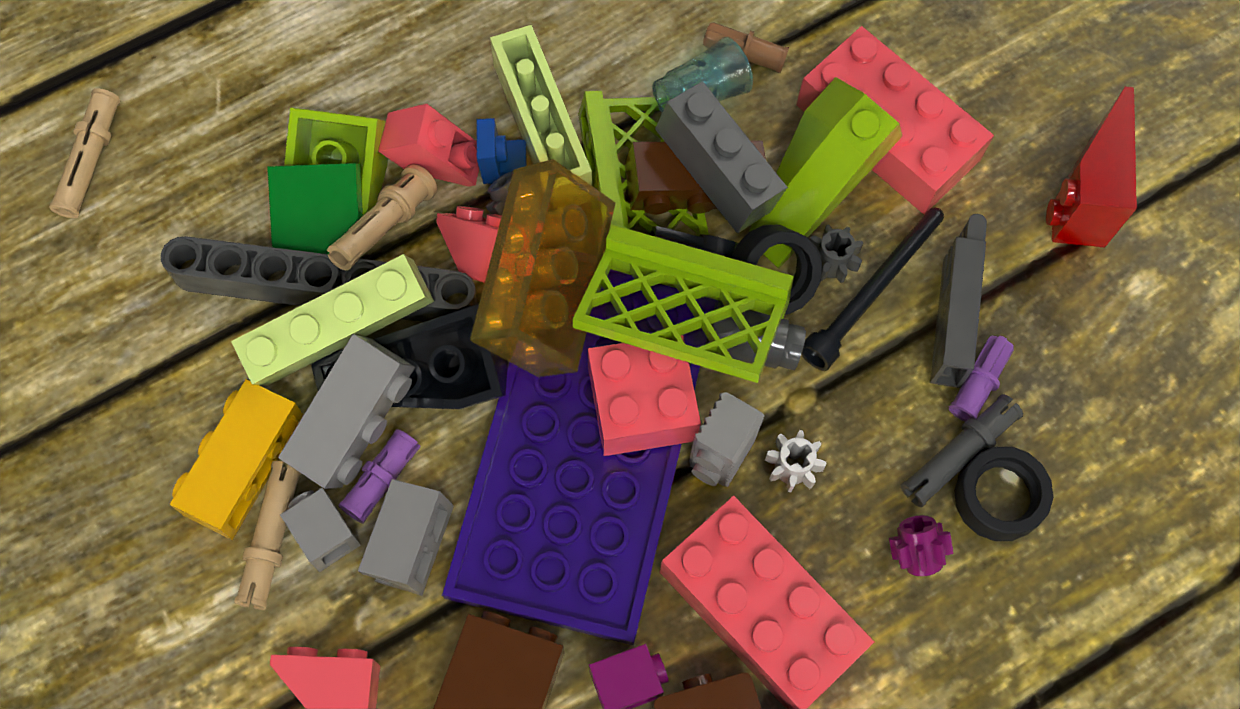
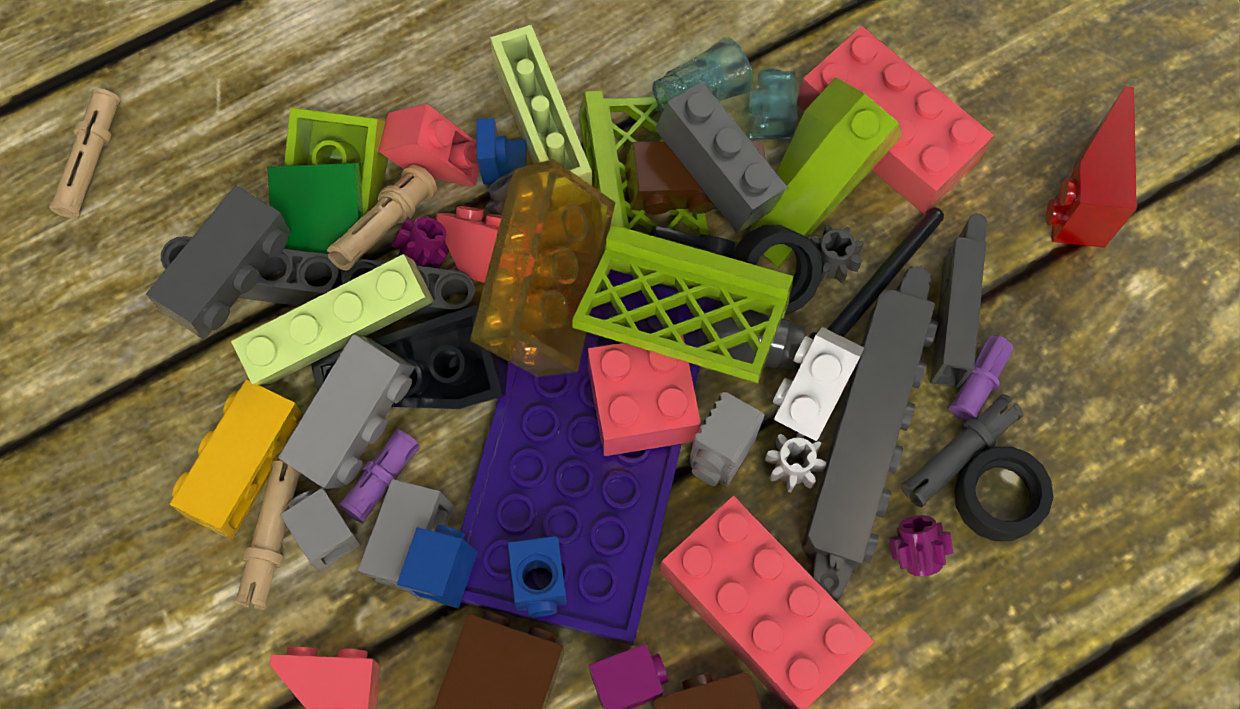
medium nougat axle [703,22,789,73] -> none
none -> dark grey brick [146,185,291,340]
none -> magenta gear [392,217,449,269]
none -> blue brick [397,525,478,608]
none -> blue brick [508,536,567,617]
none -> clear light blue brick [749,68,798,139]
none -> white brick [772,327,864,441]
none -> dark grey hinge [801,265,938,601]

